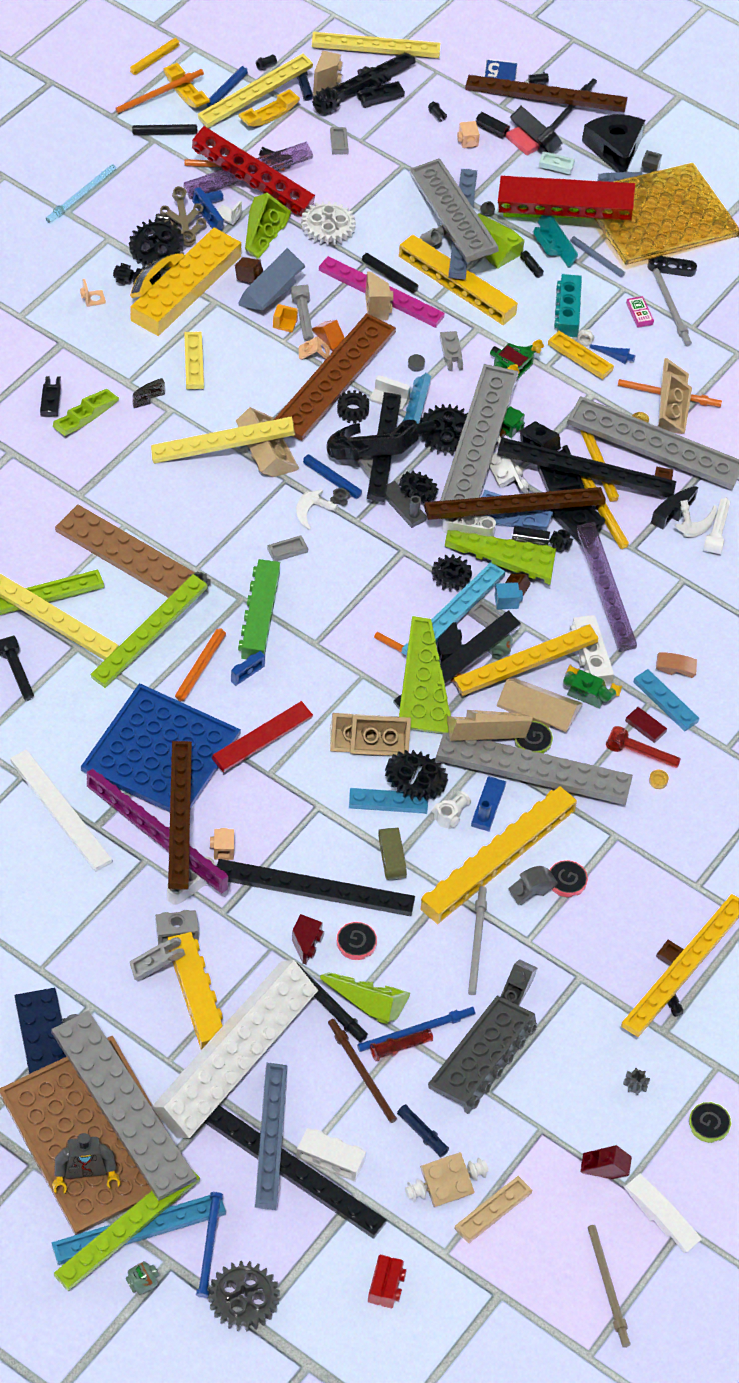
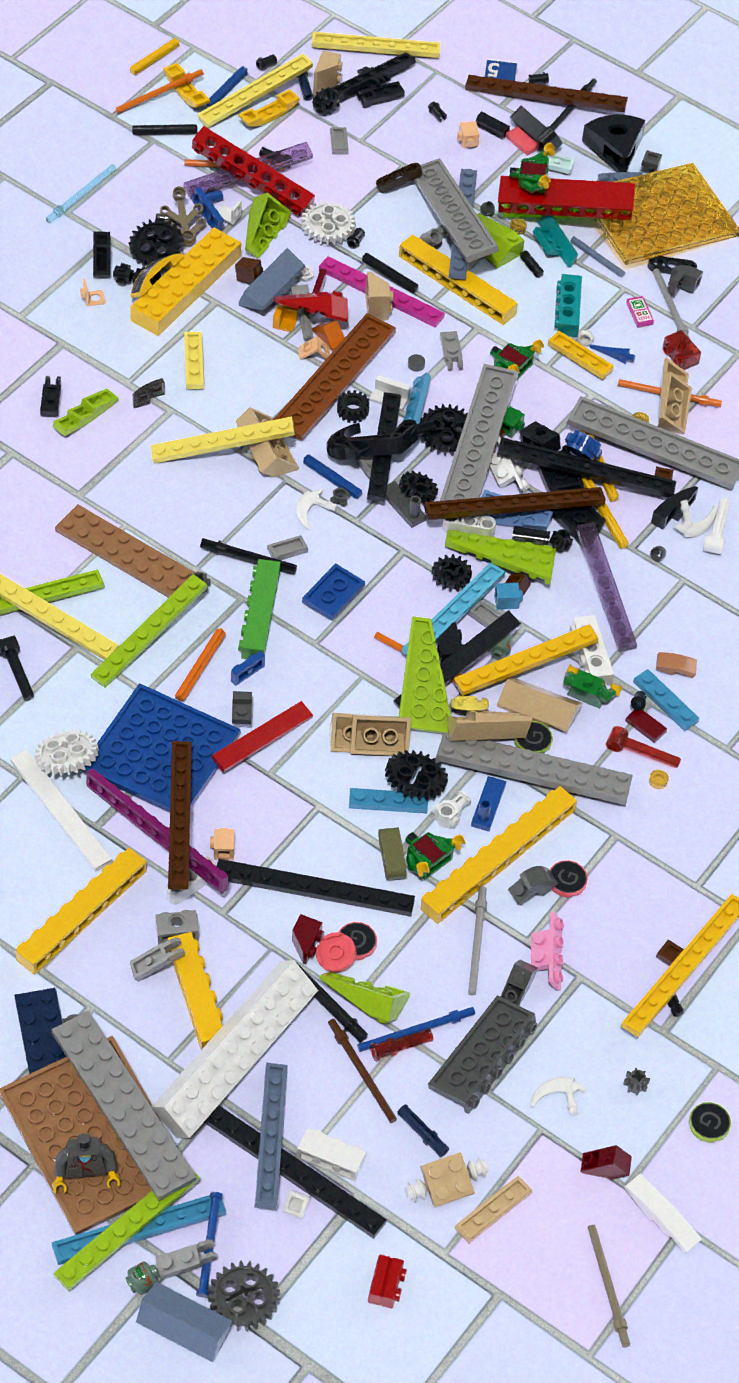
none -> yellow brick [16,848,147,975]
none -> white gear [34,729,99,776]
none -> black slope [93,231,111,277]
none -> sand blue slope [136,1282,233,1362]
none -> light grey hinge [155,1239,217,1280]
none -> black axle [200,538,297,574]
none -> dark grey brick [232,691,252,725]
none -> red wedge [273,290,348,322]
none -> white slope [283,1190,312,1219]
none -> white plate [297,266,314,282]
none -> blue plate [302,563,365,620]
none -> dark red tile [312,269,327,293]
none -> coral tile [316,932,357,973]
none -> black pin [347,227,365,248]
none -> dark brown beam [376,162,423,193]
none -> torso [405,832,466,880]
none -> light yellow tile [451,696,489,711]
none -> torso [509,143,555,193]
none -> clear yellow tile [510,218,527,235]
none -> bright pink bracket [531,912,564,991]
none -> white piece [531,1076,587,1116]
none -> blue gear [565,430,602,460]
none -> black pin [631,691,647,710]
none -> dark grey hinge [650,546,666,561]
none -> clear red brick [662,330,701,370]
none -> dark grey brick [668,265,704,295]

